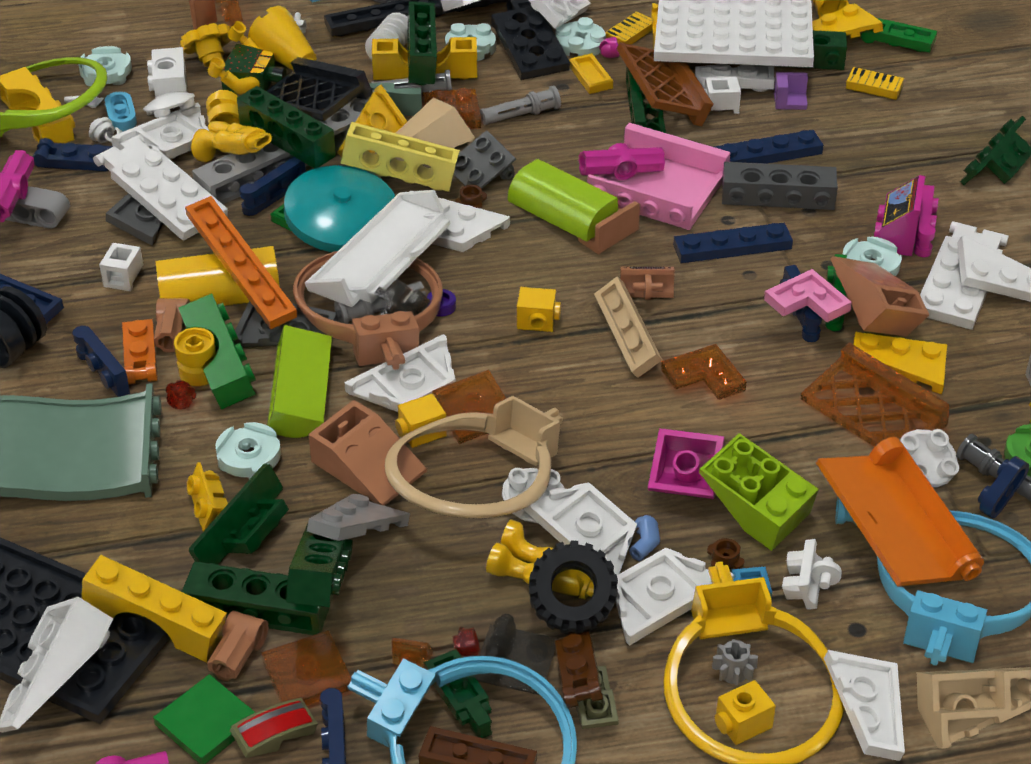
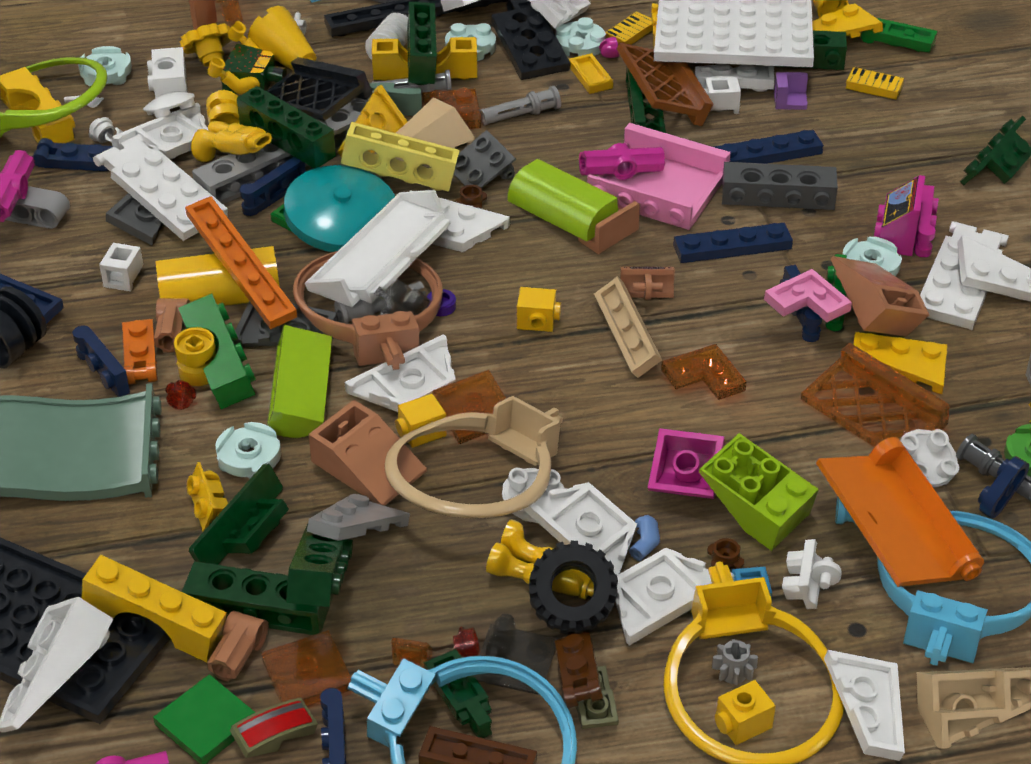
medium azure plate [104,92,137,132] -> none

